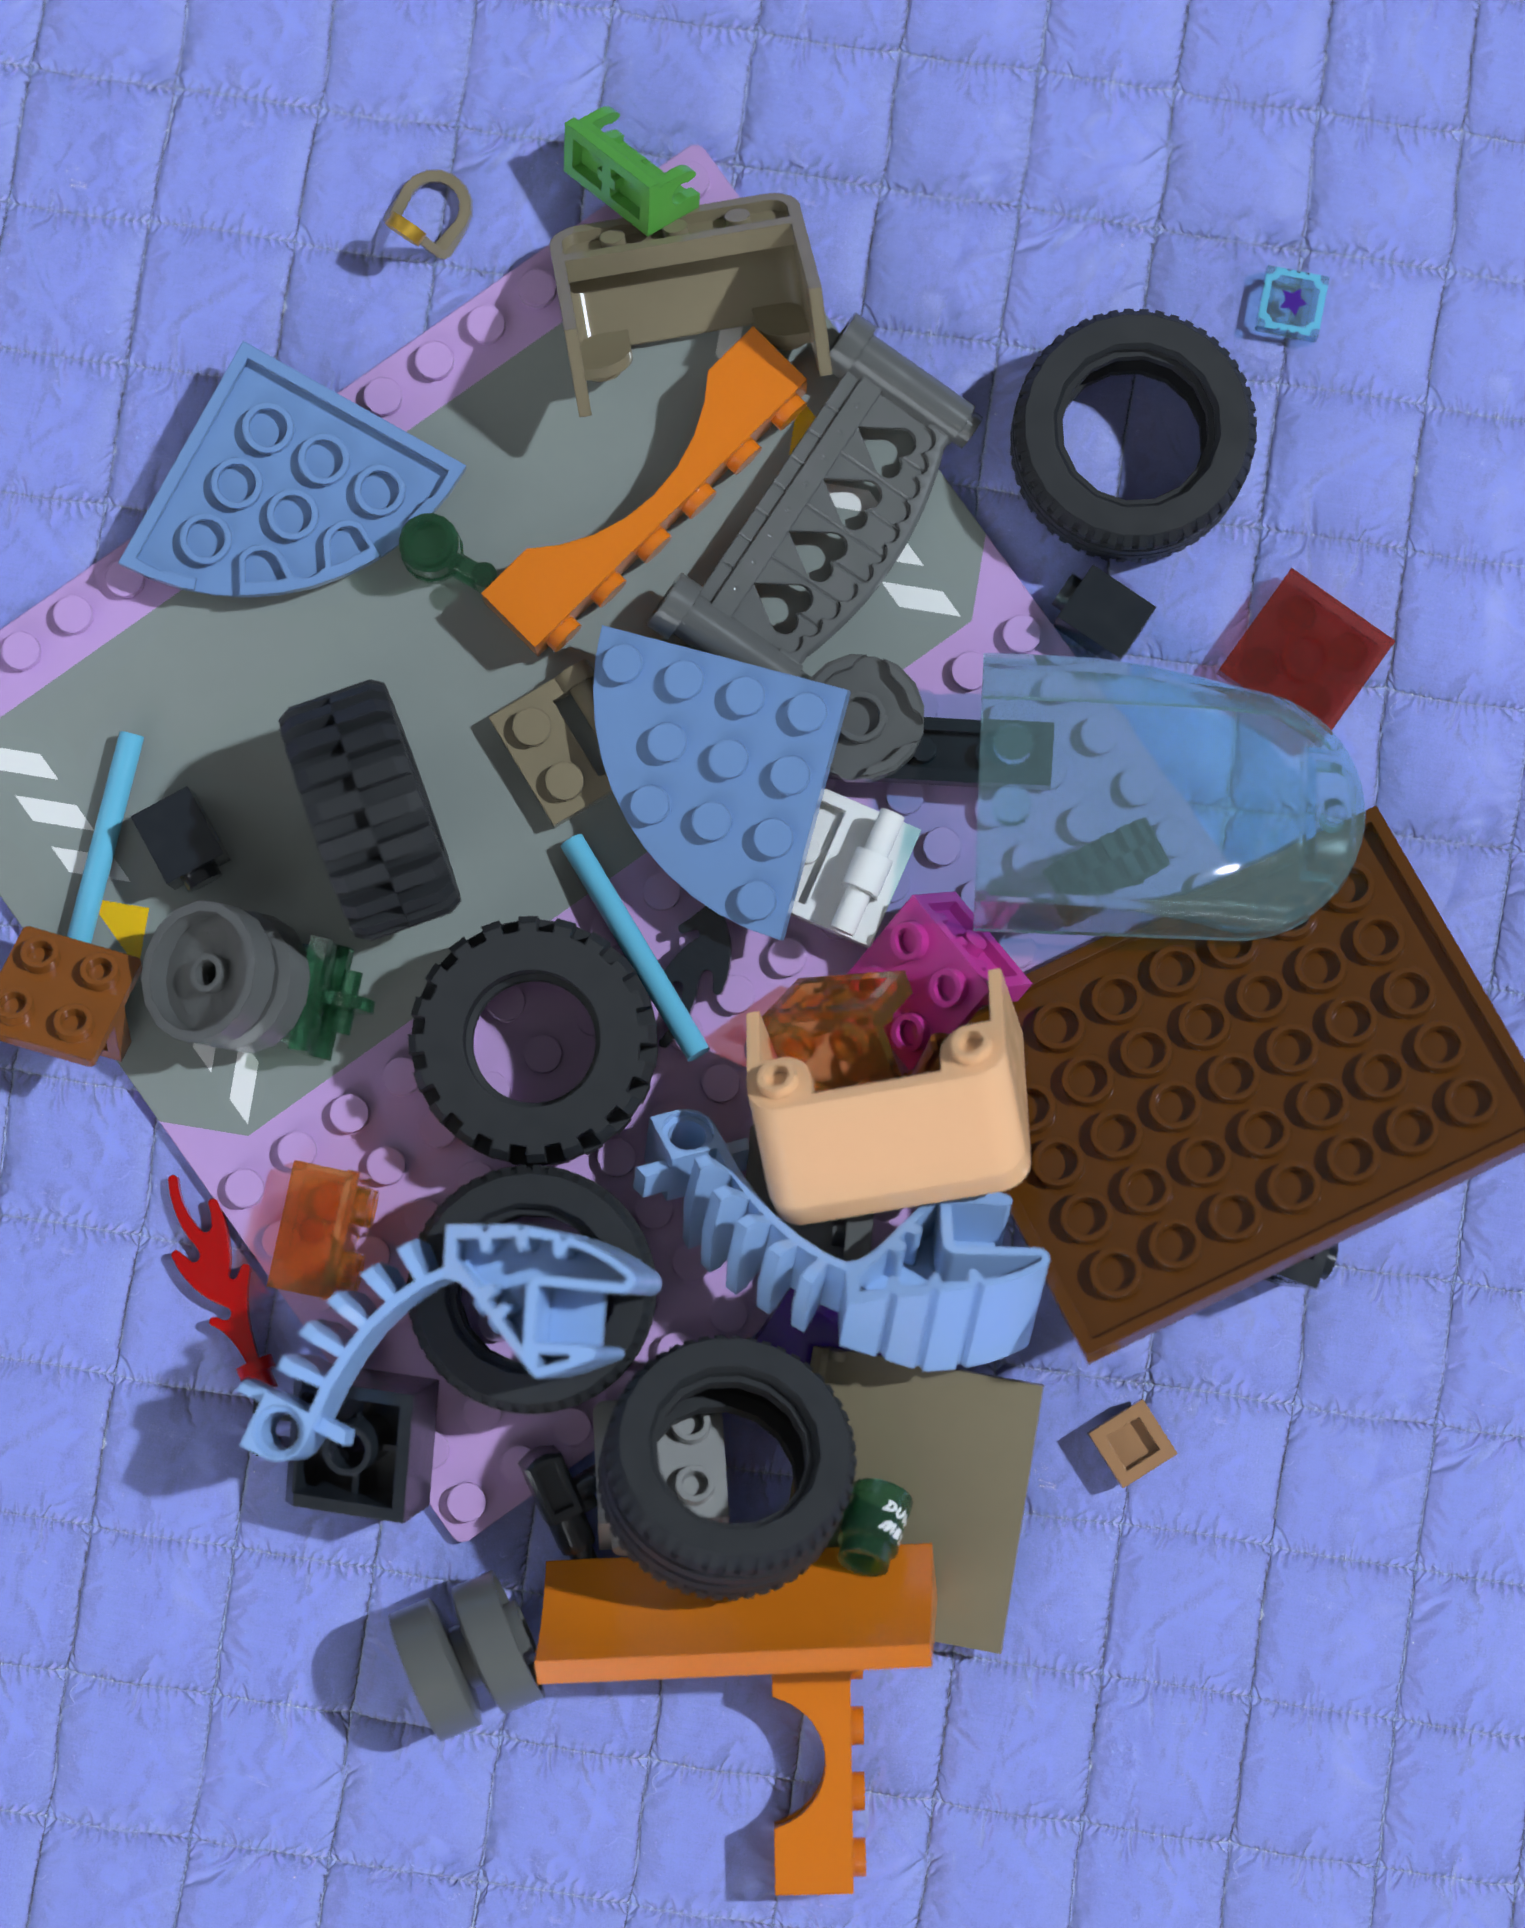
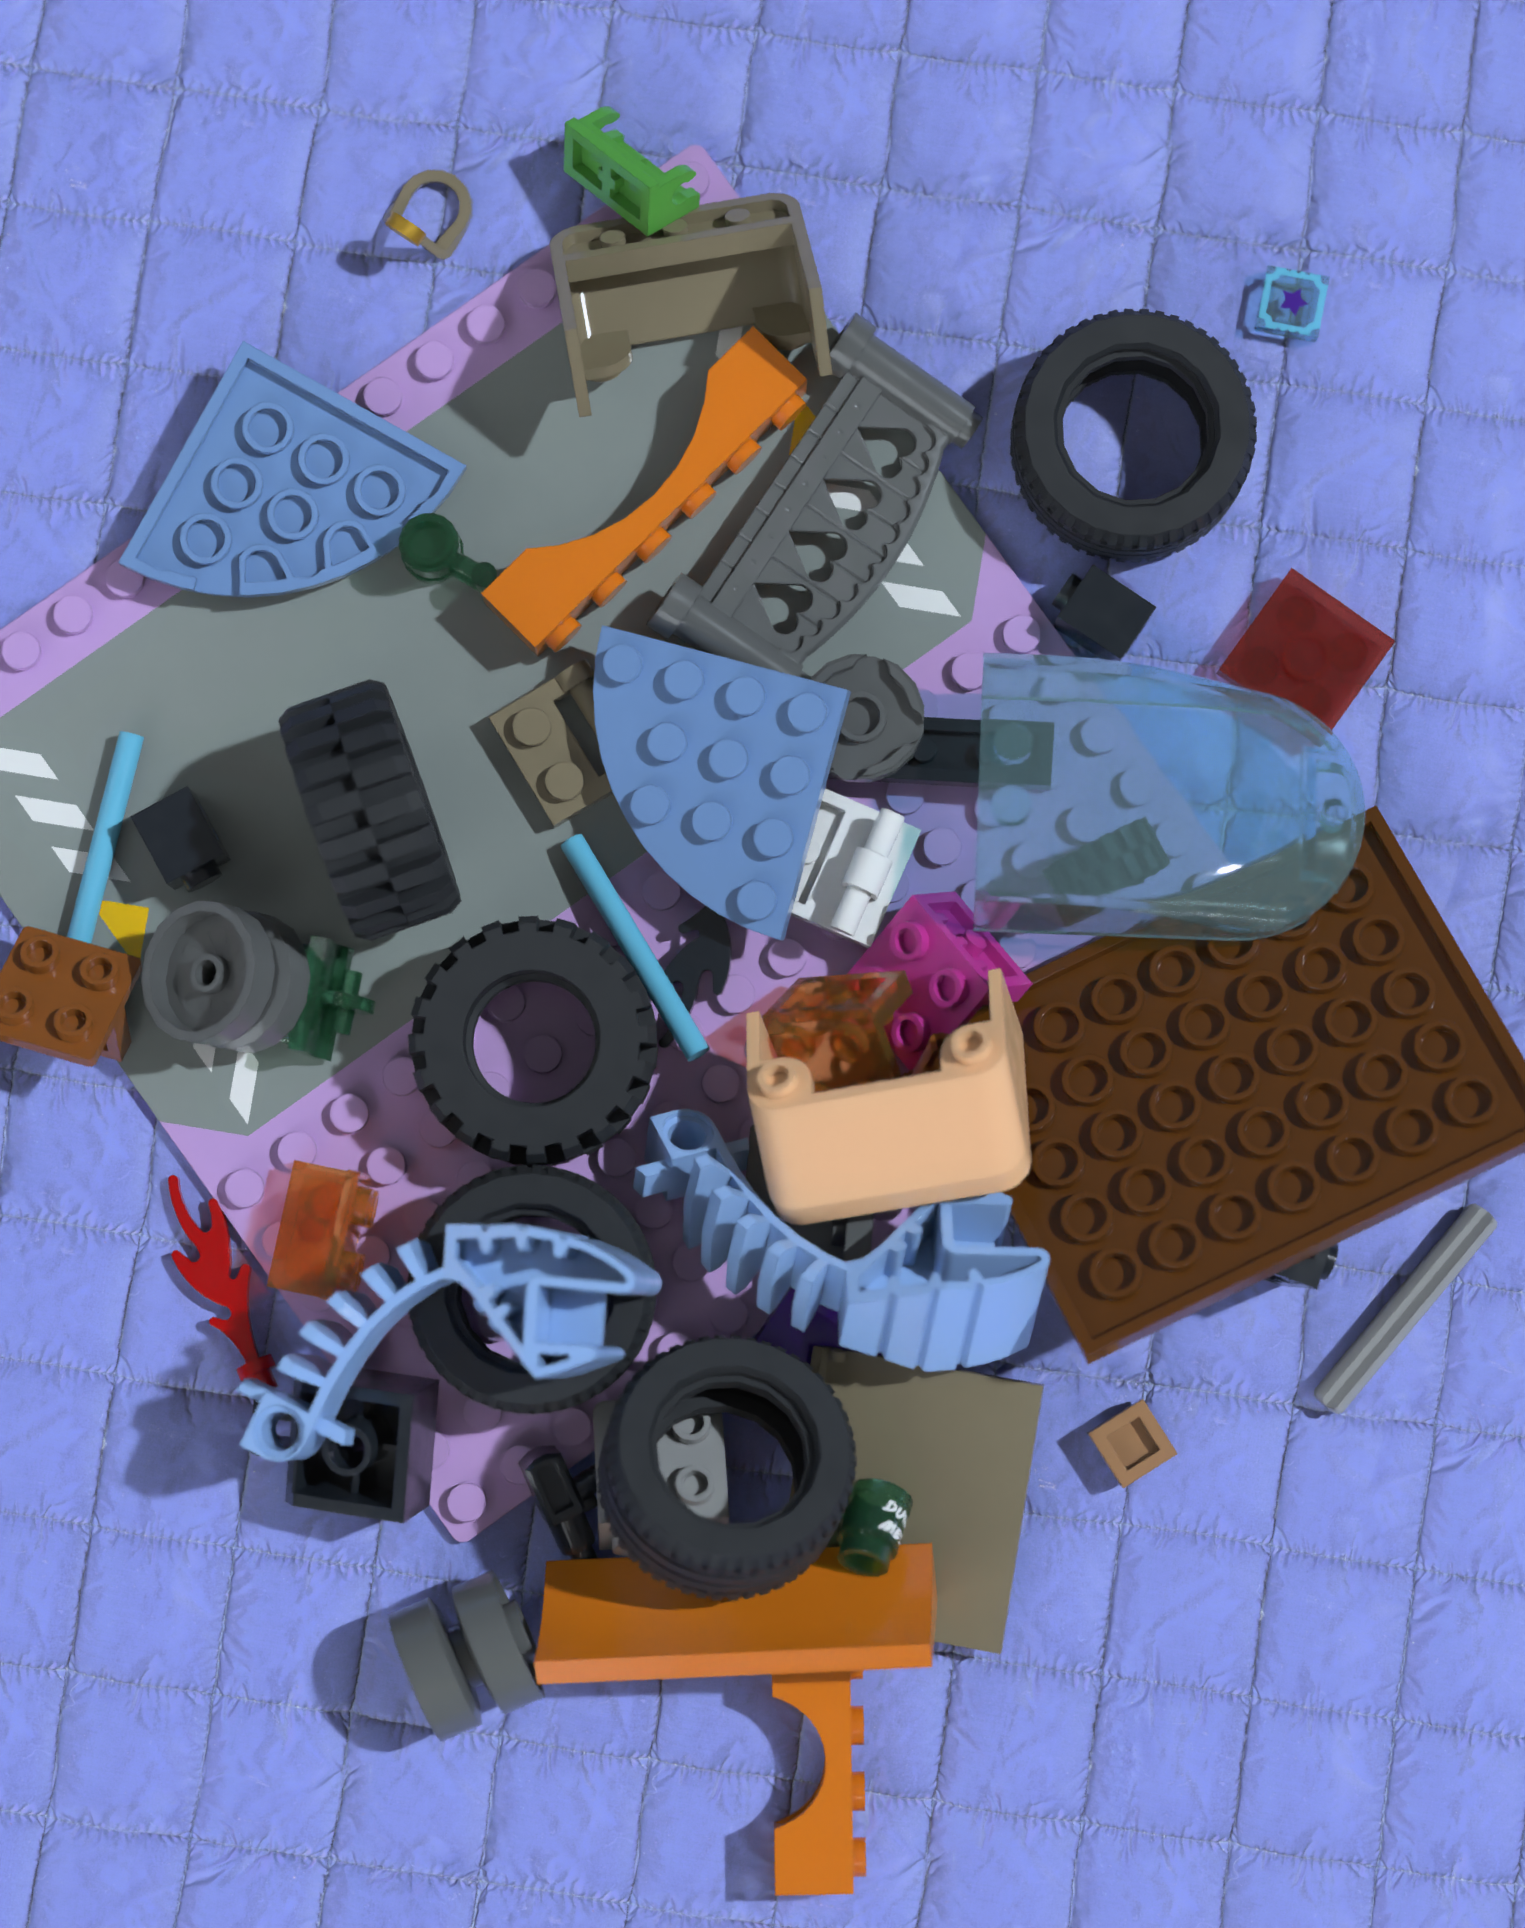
none -> light grey axle [1314,1203,1497,1414]

